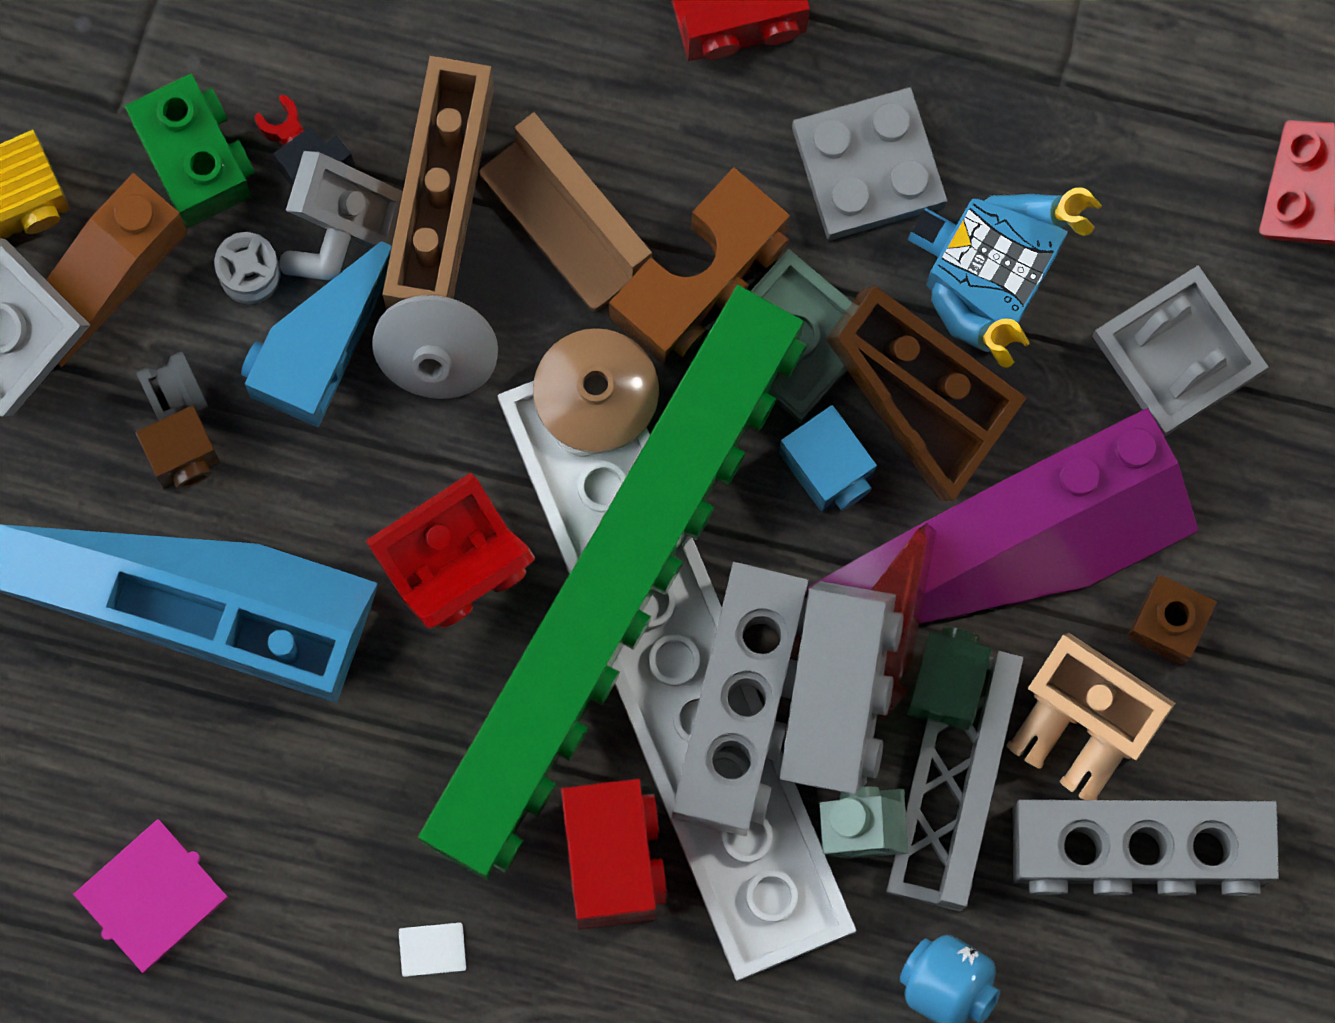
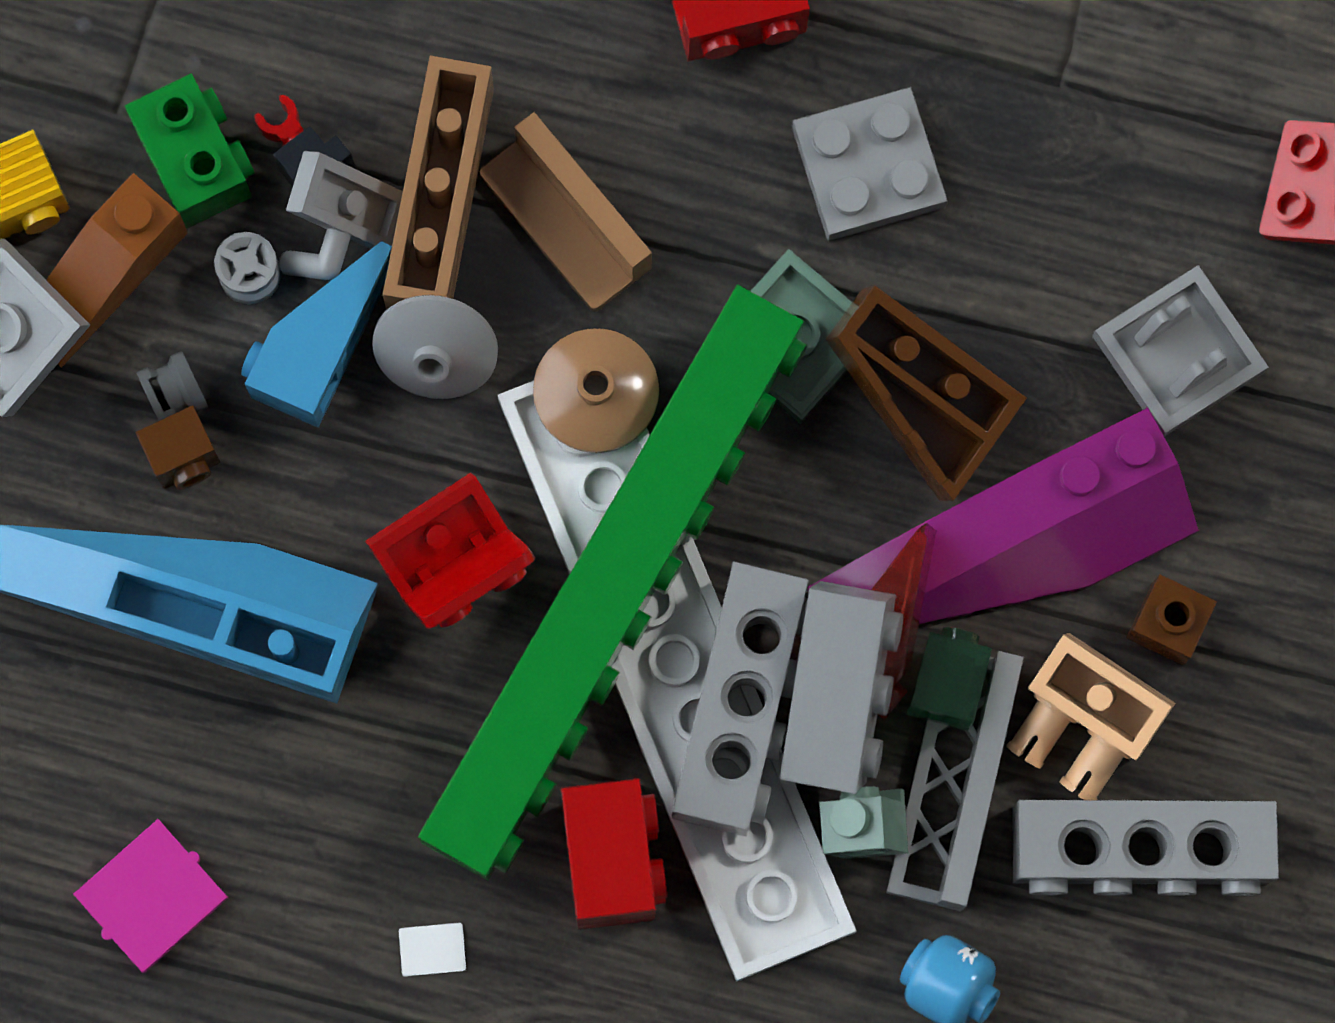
dark orange arch [609,167,790,366] -> none
dark azure brick [778,405,877,513] -> none
torso [908,188,1102,368] -> none

